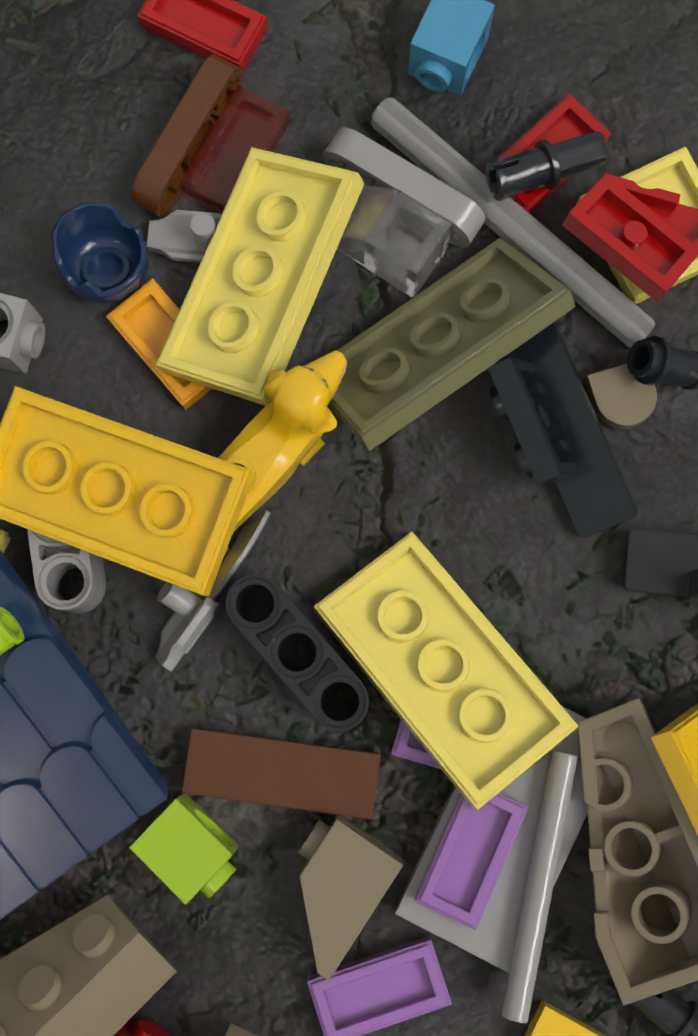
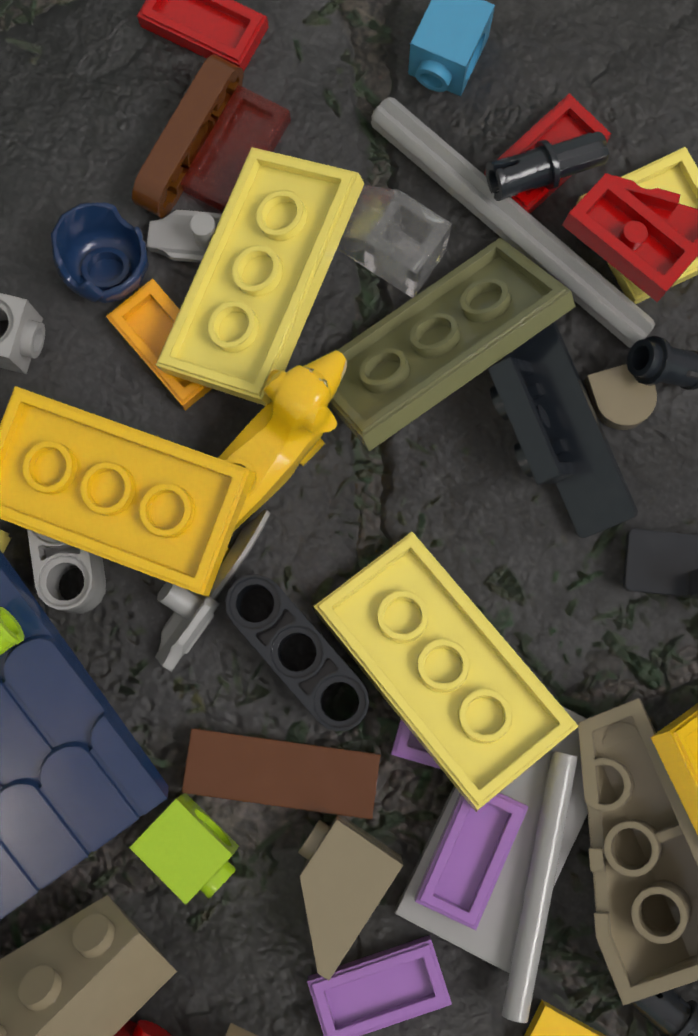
light grey beam [322,127,486,247] -> none

